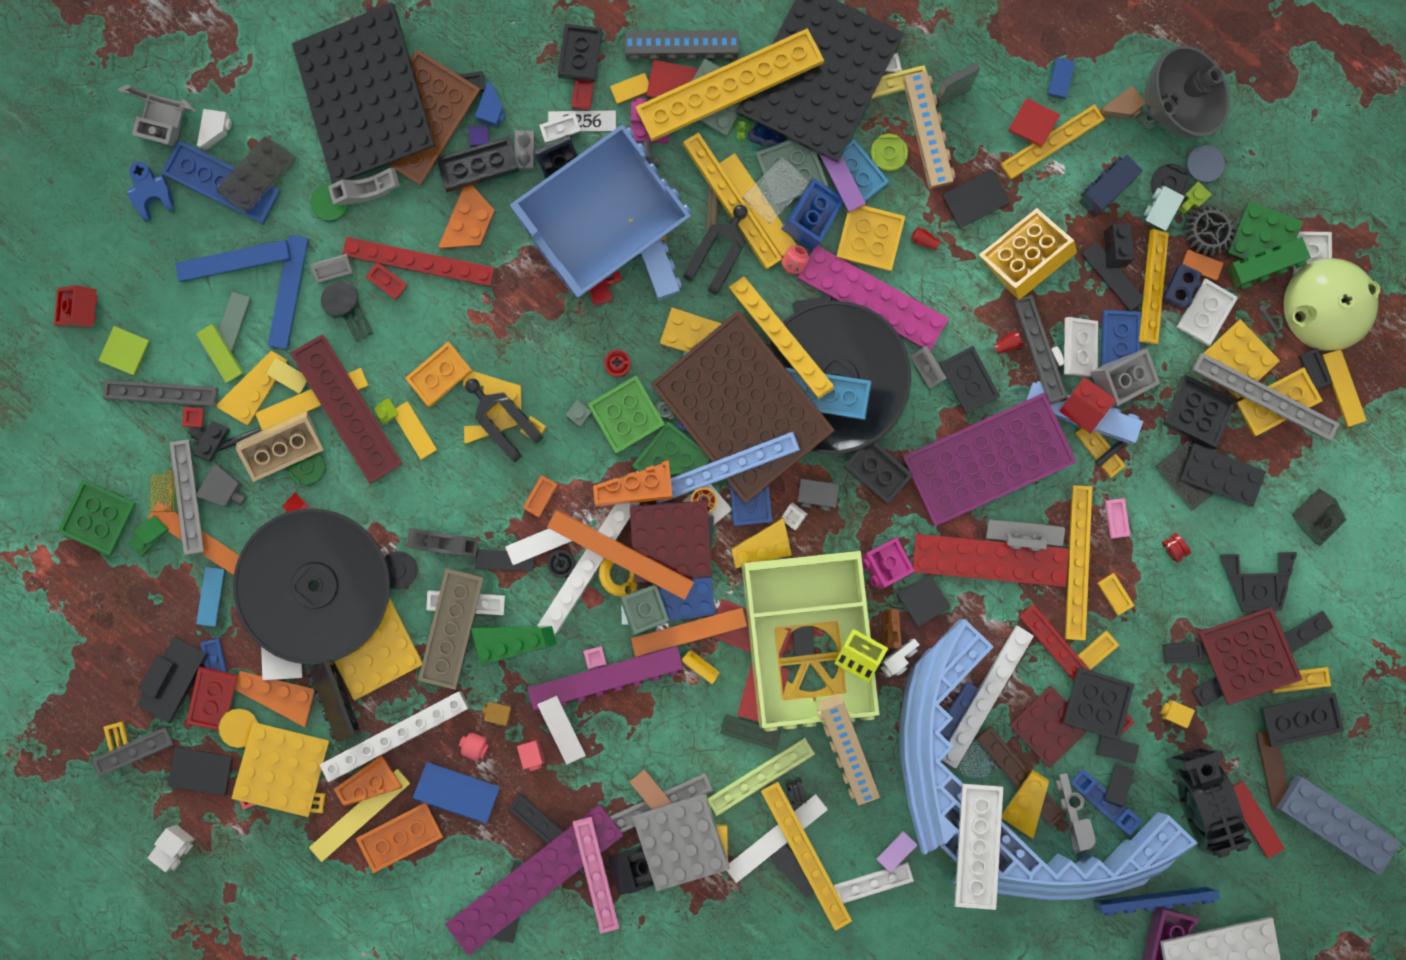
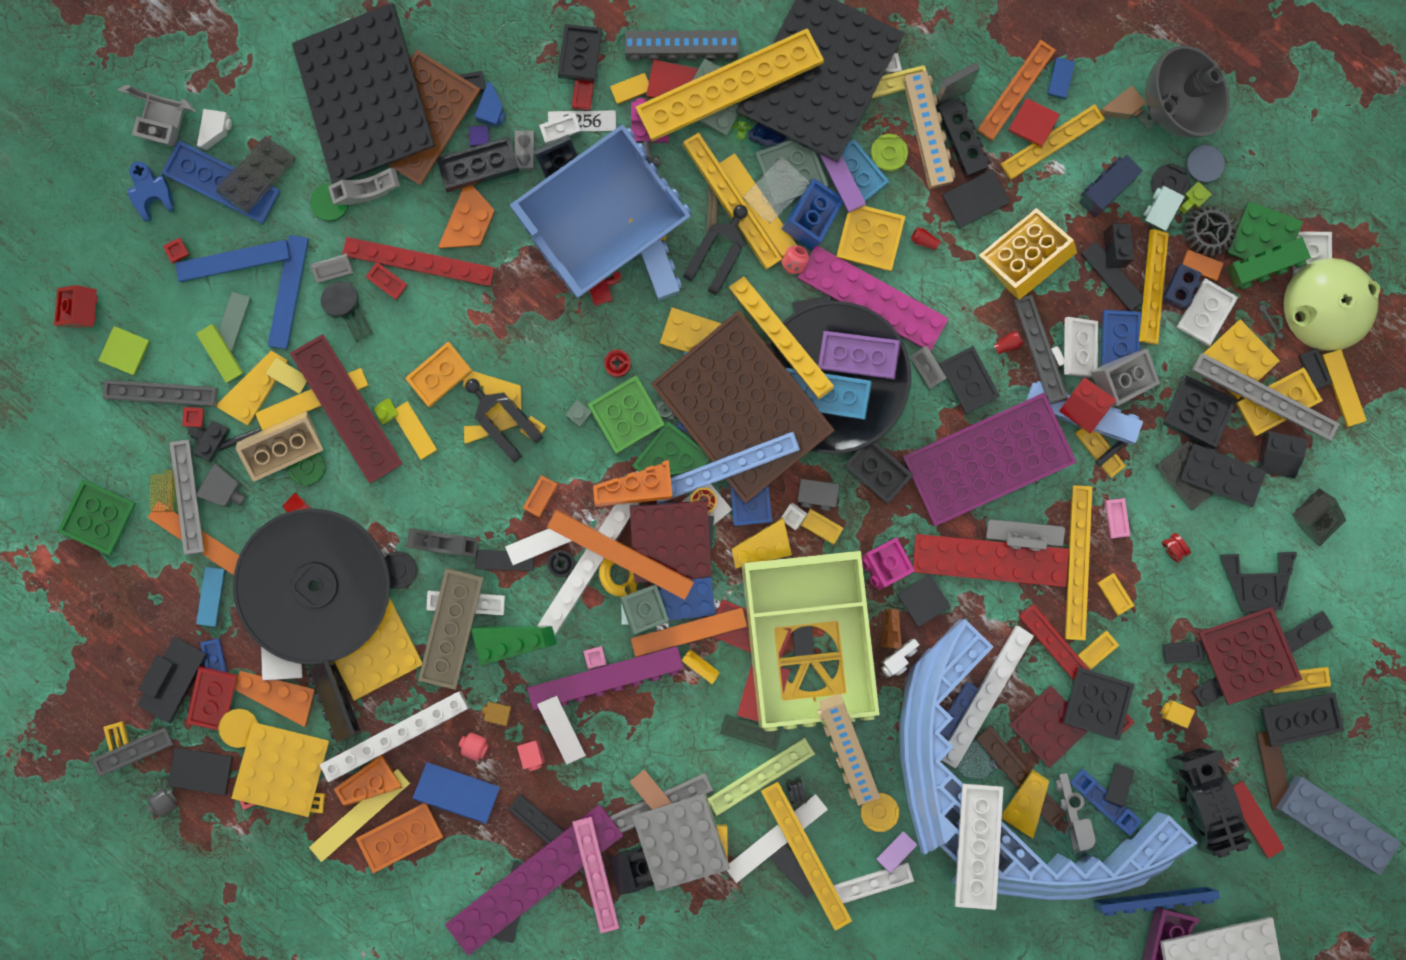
green slope [128,515,169,557] -> none
white brick [148,825,195,872] -> none
neon yellow slope [834,629,888,683] -> none
black tile [1096,735,1139,764] -> none
none -> dark grey head [147,788,178,818]
none -> red plate [163,237,190,264]
none -> yellow tile [801,509,843,545]
none -> medium lavender tile [818,331,901,380]
none -> yellow tile [861,793,899,832]
none -> black brick [937,98,990,179]
none -> orange tile [976,40,1056,142]
none -> black slope [1257,431,1308,479]

